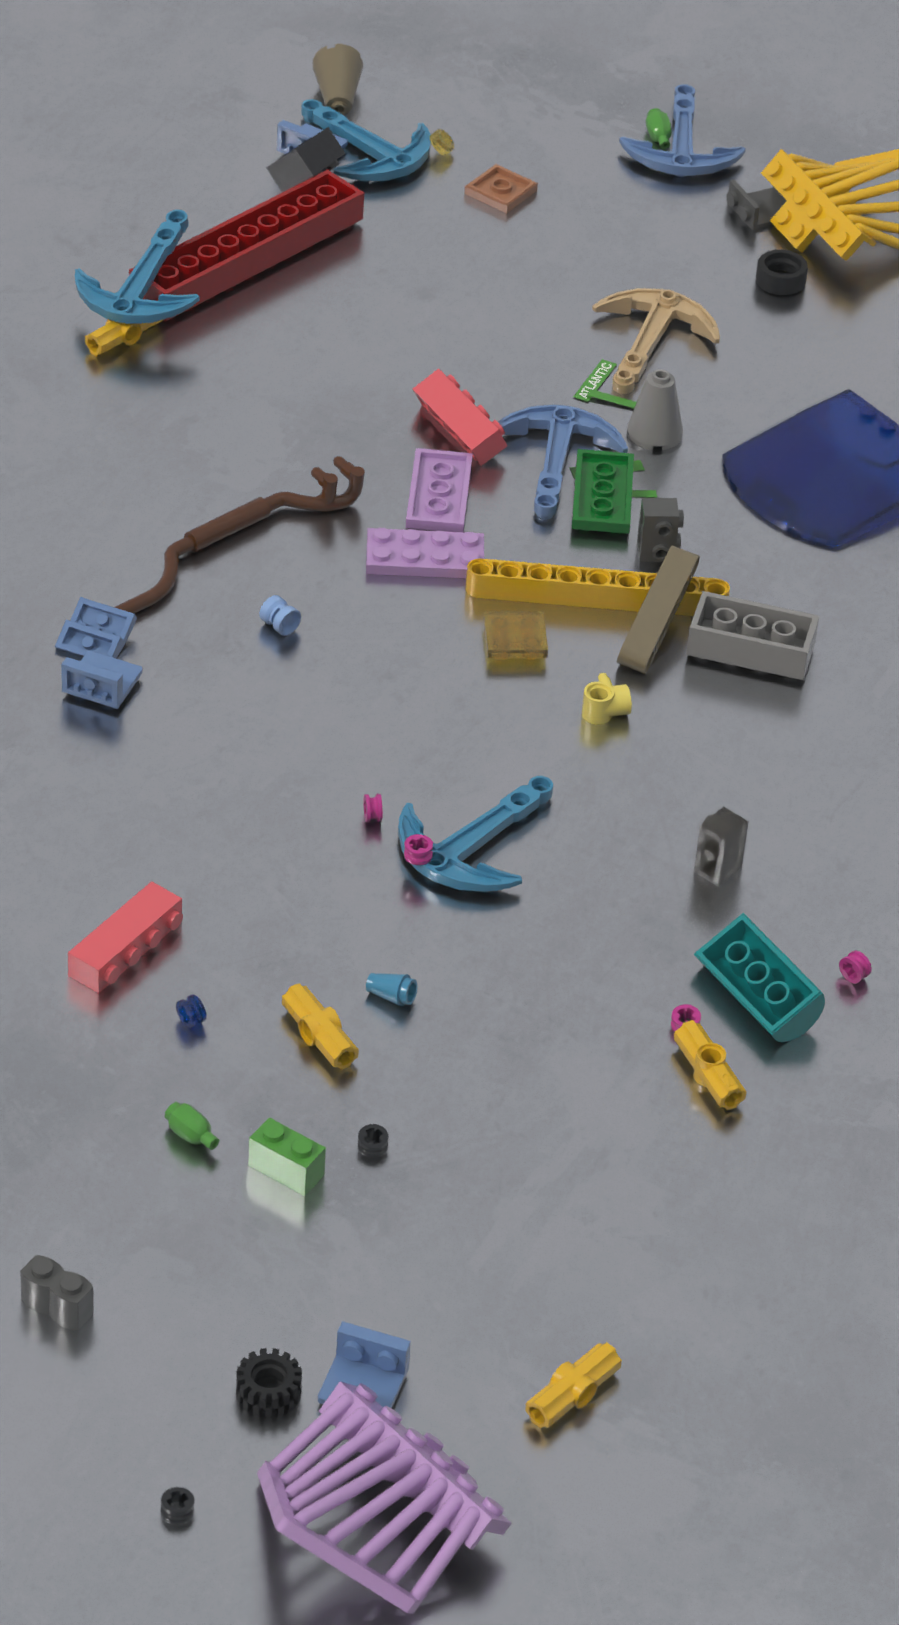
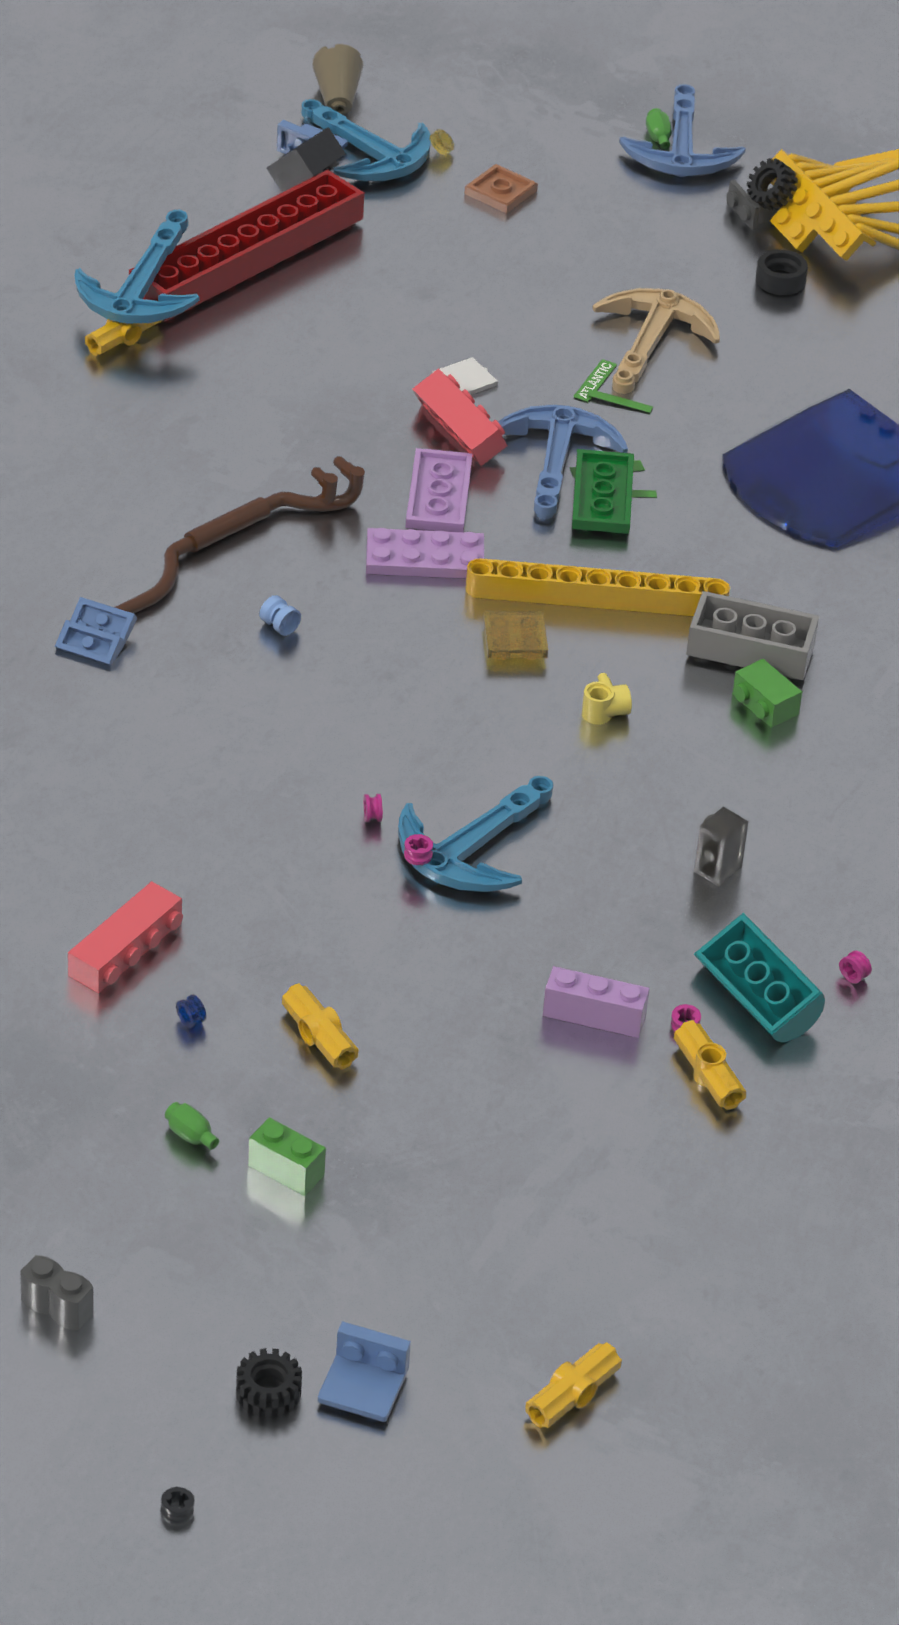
medium blue bracket [61,651,143,709] -> none
lavender plate [257,1382,512,1614] -> none
black bush [358,1124,389,1157] -> none
dark azure cone [366,973,417,1007] -> none
dark tan beam [617,545,700,674] -> none
light grey cone [627,369,683,450] -> none
dark grey brick [637,498,684,562] -> none
none -> white piece [432,357,498,395]
none -> lavender brick [543,966,650,1038]
none -> bright green brick [732,659,802,728]
none -> black tyre [746,158,798,210]

